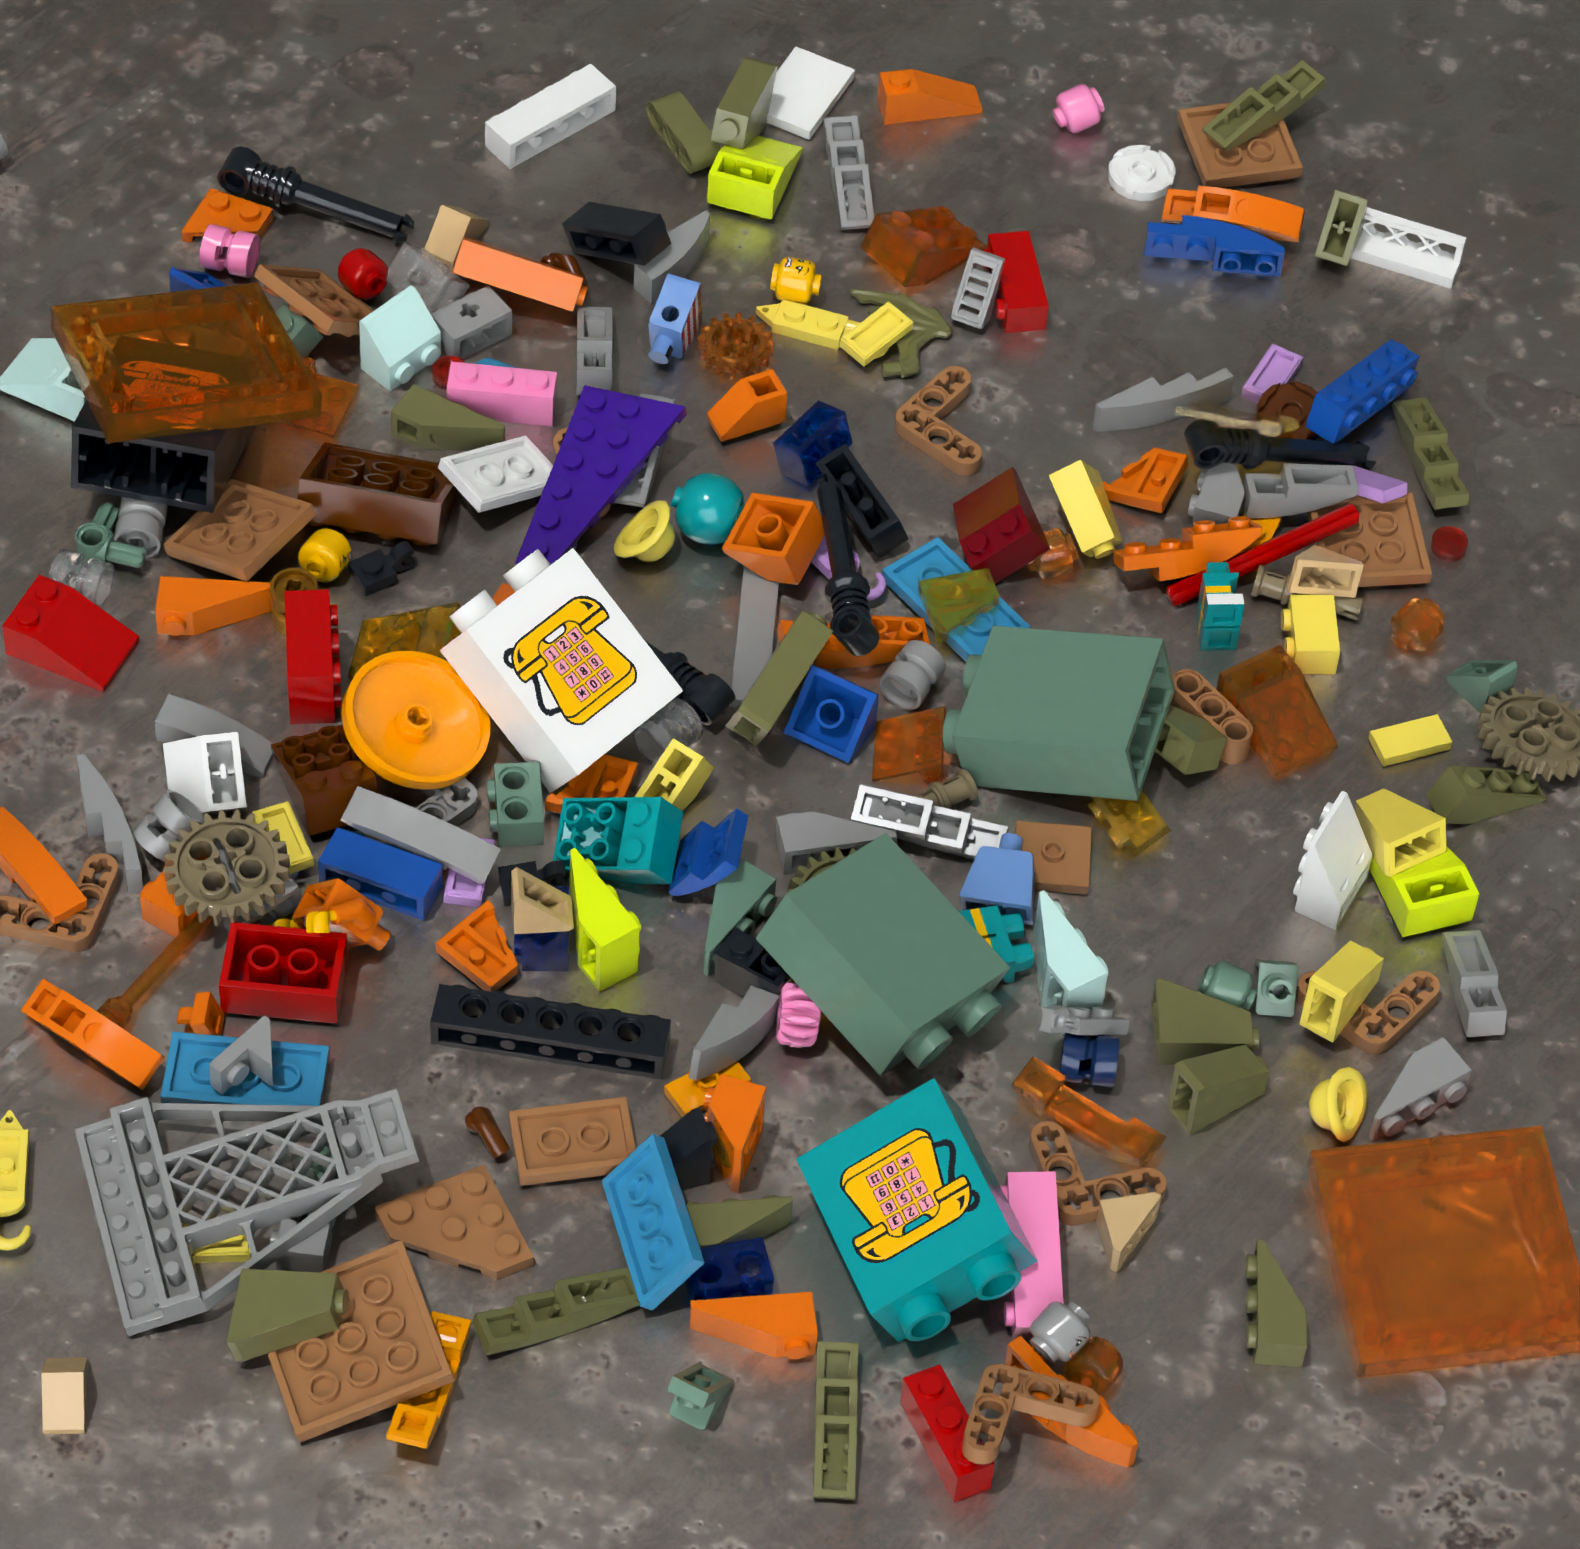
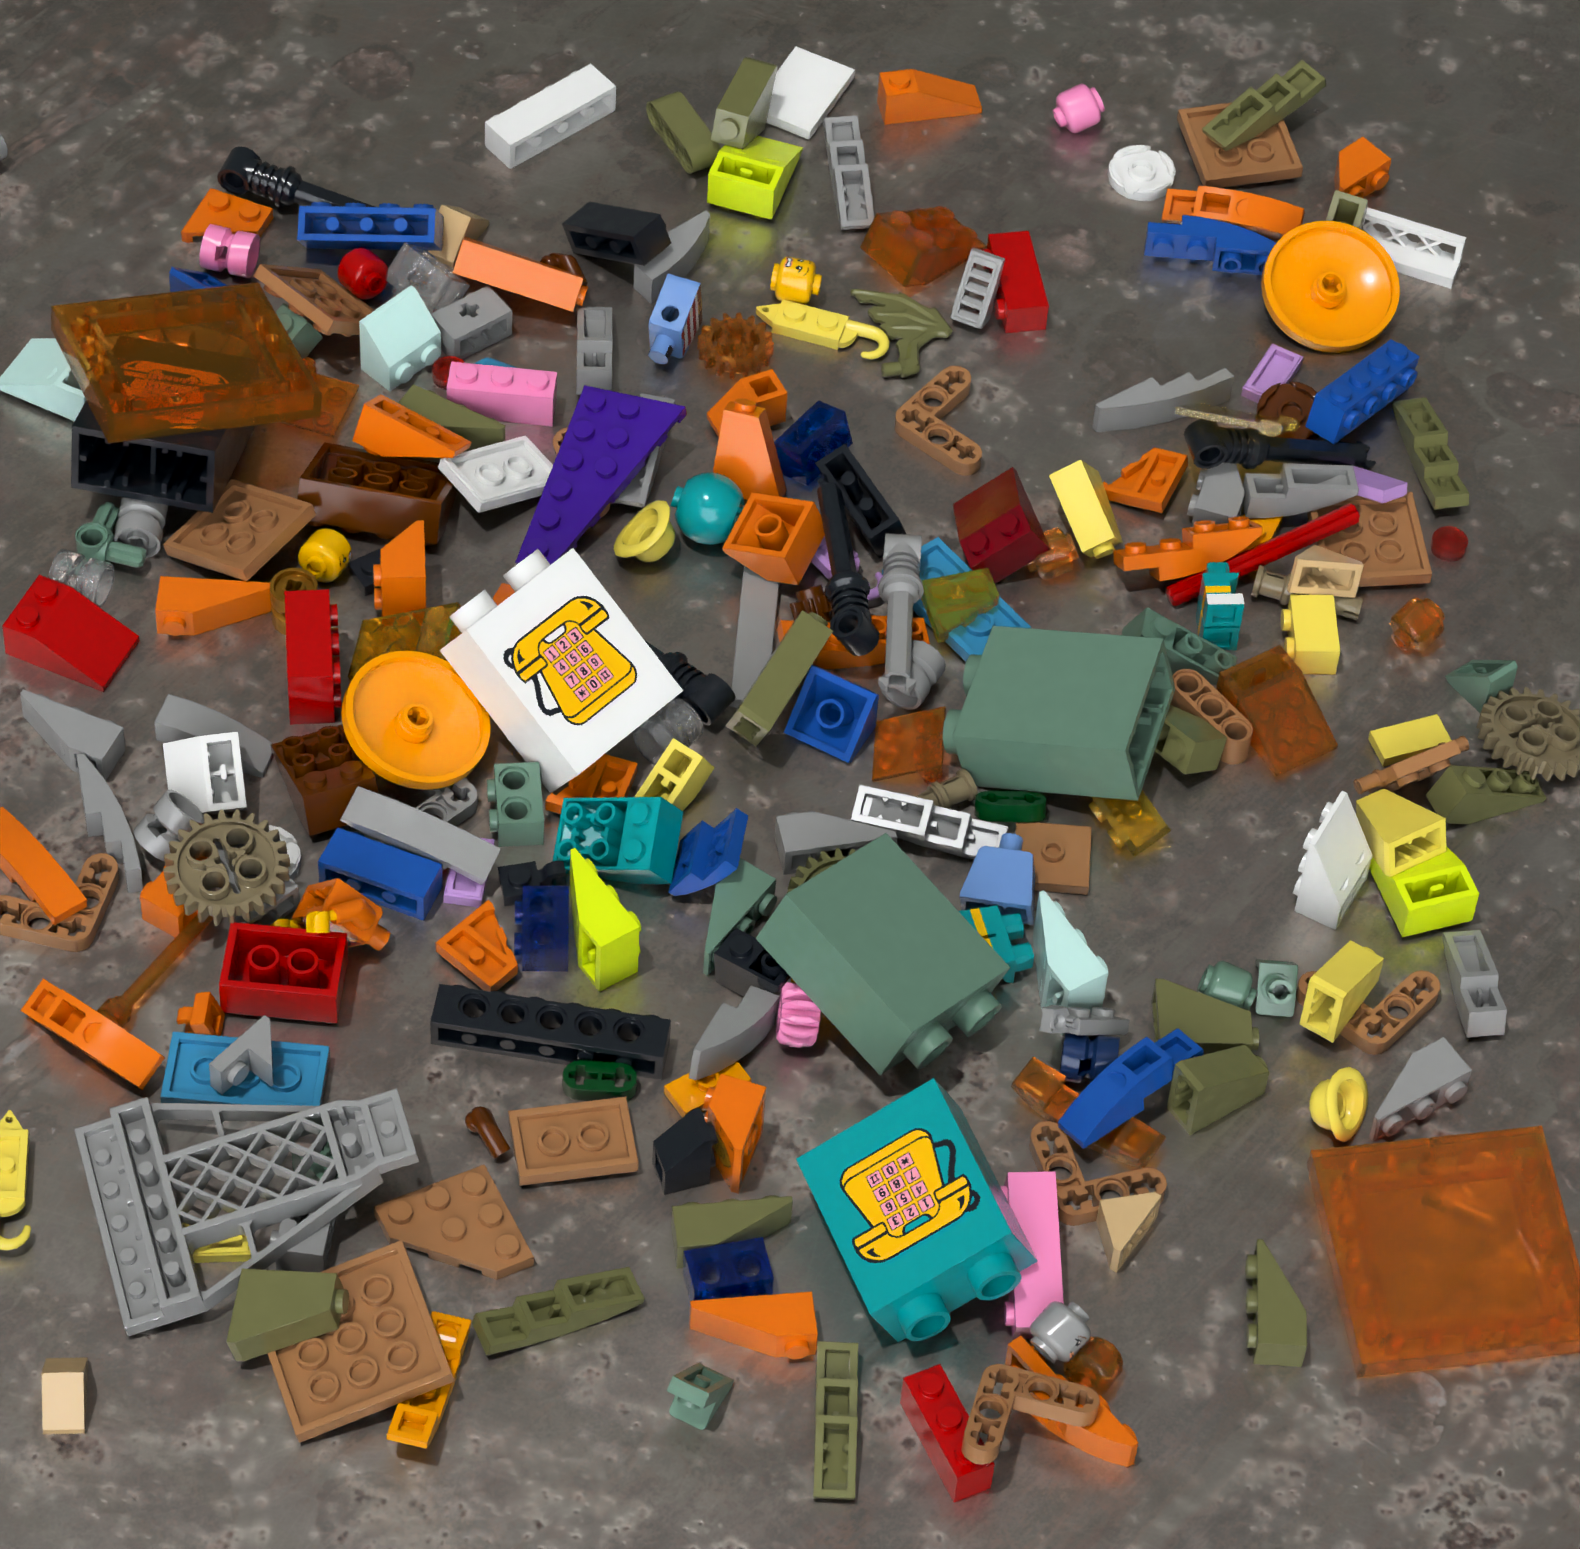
light yellow tile [252,801,314,874] -> none
tan slope [511,867,574,934] -> none
dark azure plate [602,1134,705,1310] -> none
light yellow tile [839,301,914,367] -> none
none -> light grey slope [20,689,126,780]
none -> blue brick [297,202,444,251]
none -> orange slope [352,394,472,458]
none -> orange slope [373,520,427,625]
none -> dark green beam [562,1060,637,1101]
none -> orange slope [713,399,787,500]
none -> reddish brown gear [790,584,832,621]
none -> light grey piece [878,533,924,693]
none -> dark green beam [974,791,1047,822]
none -> blue slope [1058,1028,1204,1149]
none -> sand green slope [1122,607,1237,687]
none -> light orange dish [1261,221,1400,353]
none -> orange slope [1335,136,1392,198]
none -> medium nougat plate [1353,736,1469,794]

